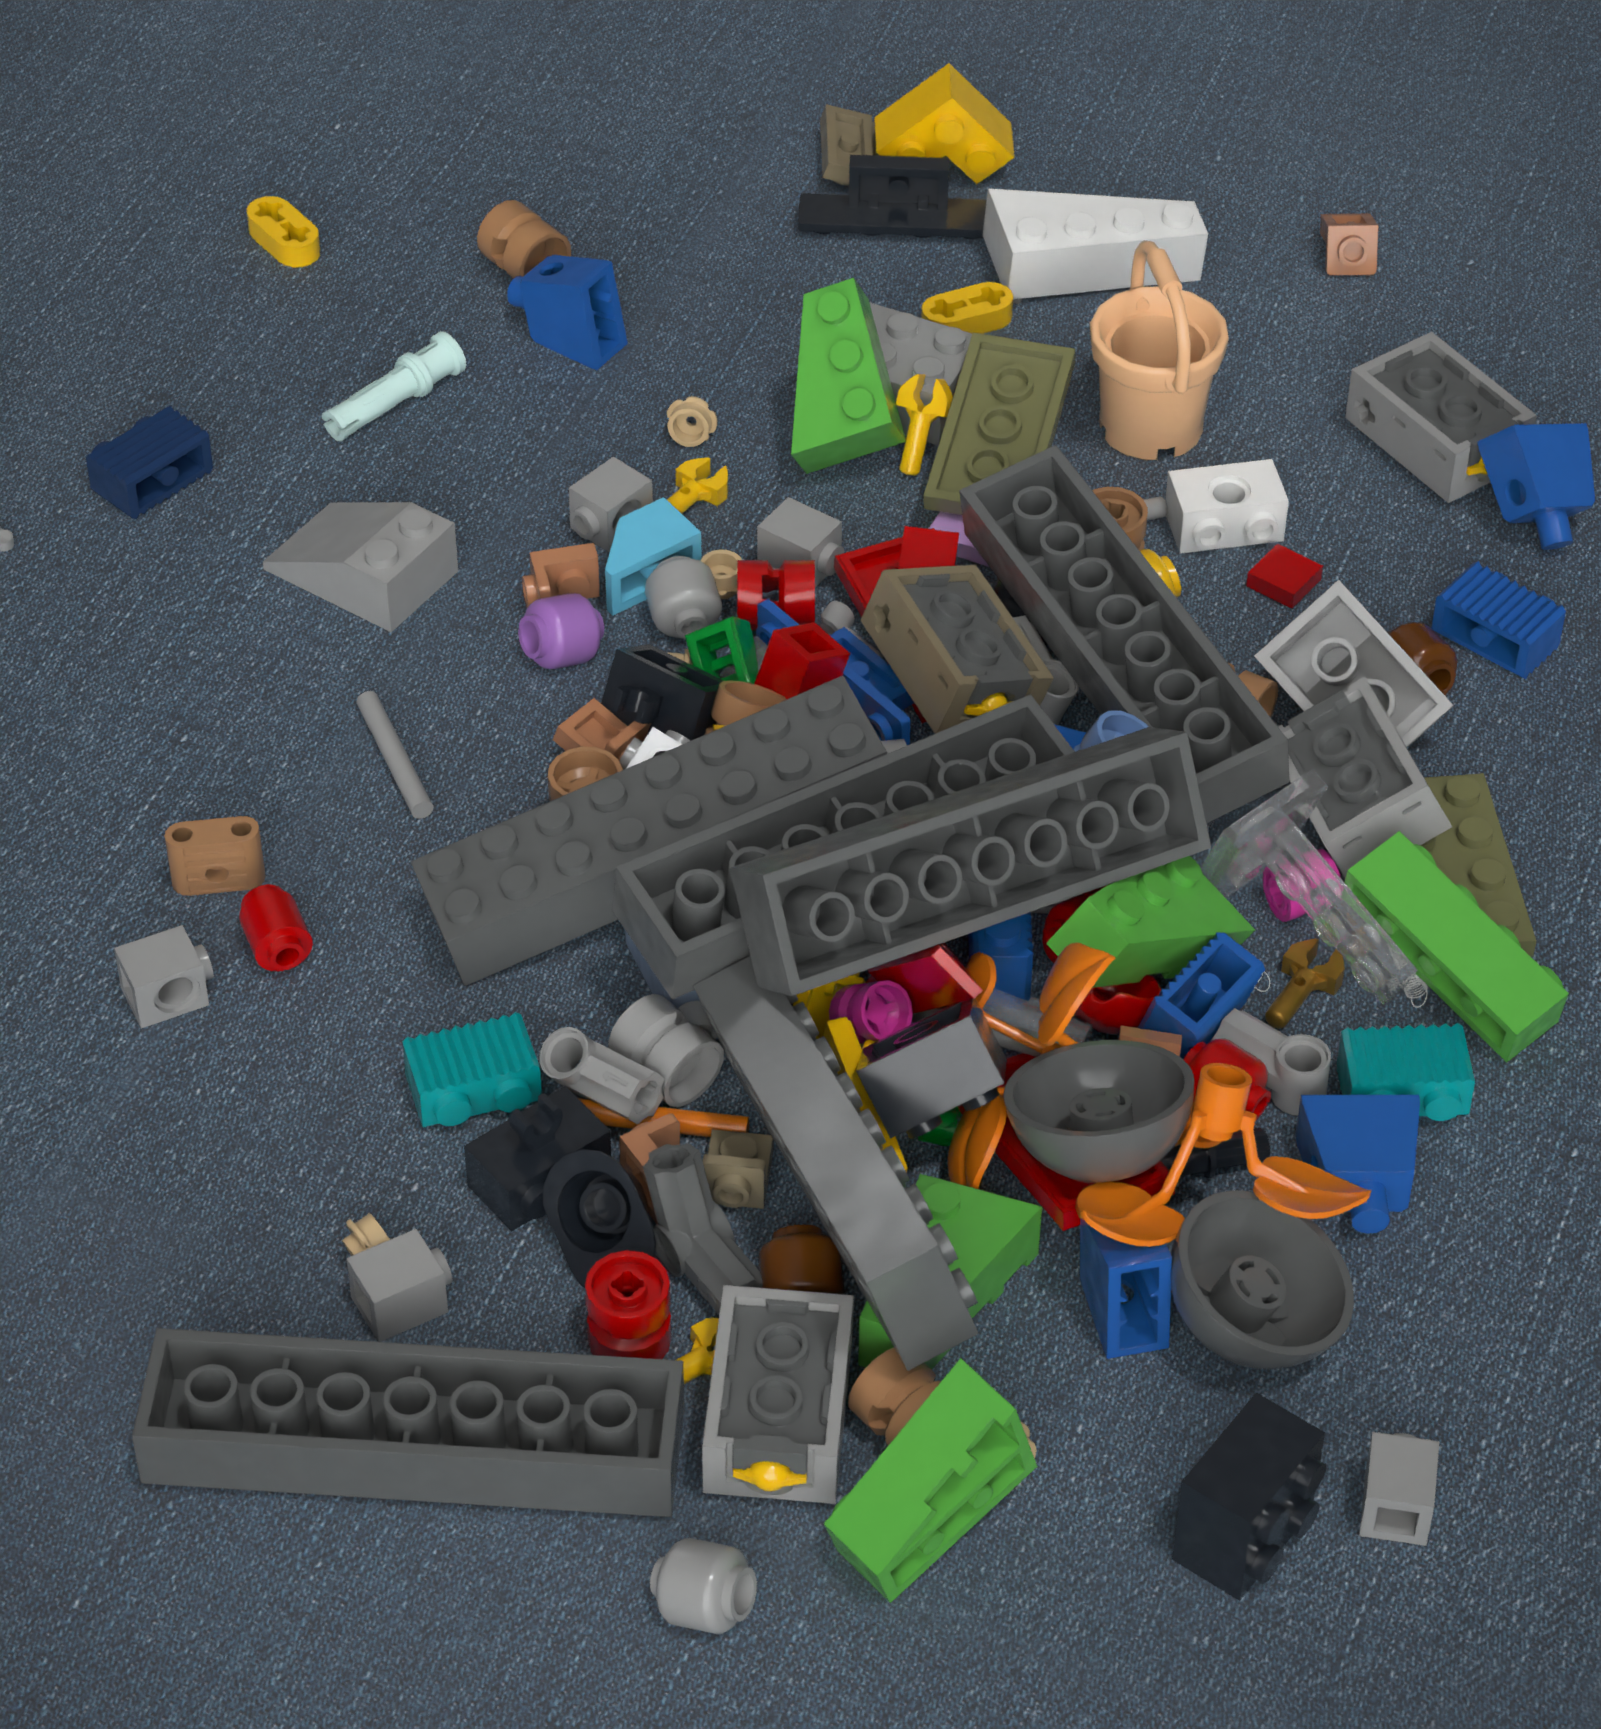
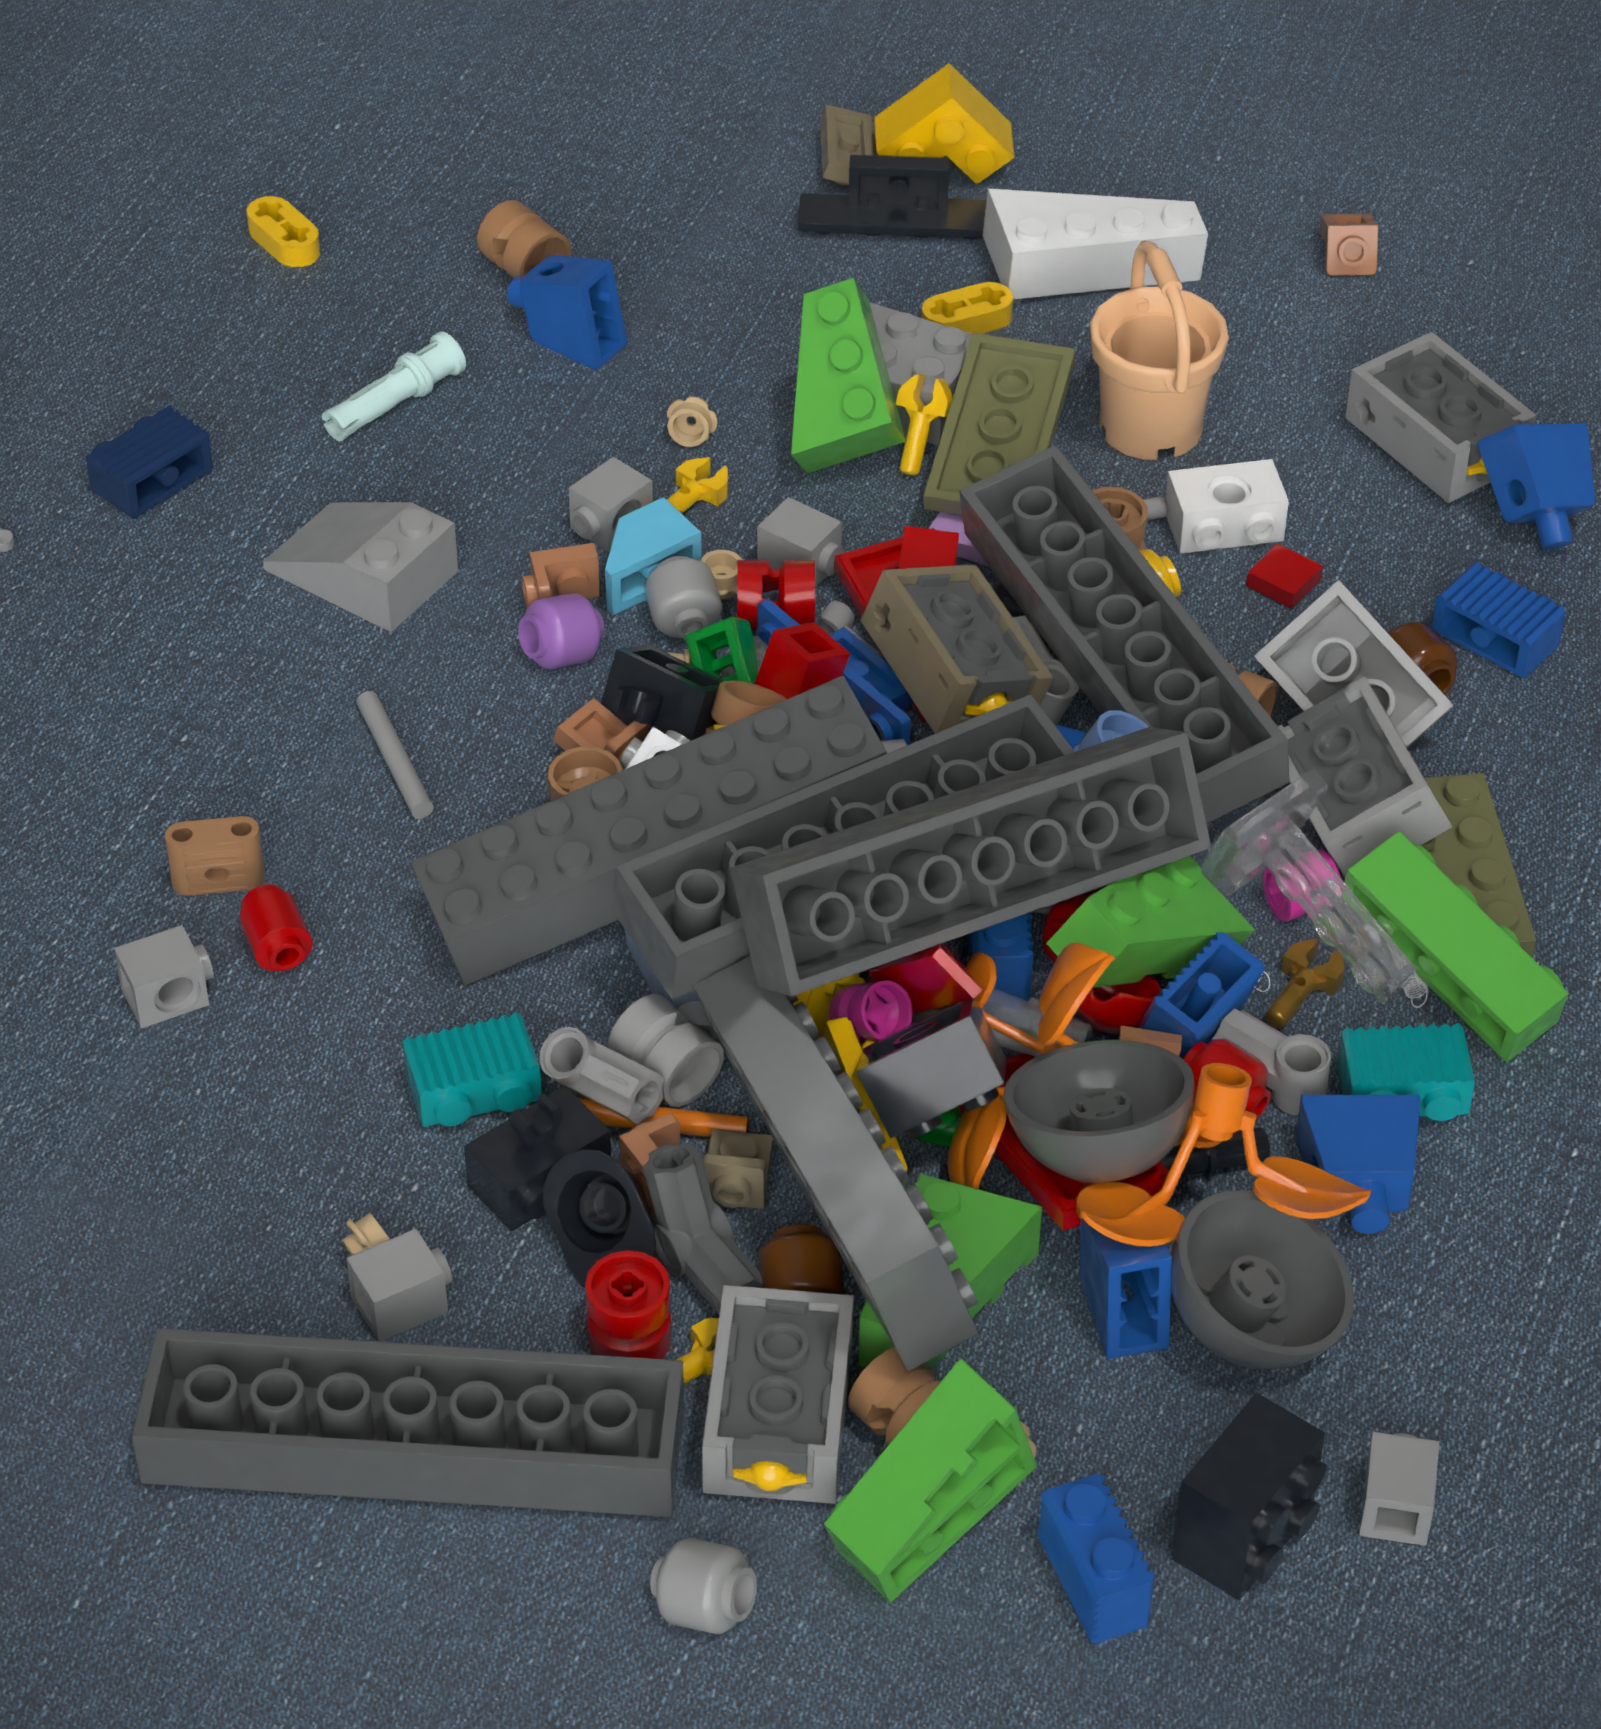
none -> blue brick [1037,1474,1155,1644]

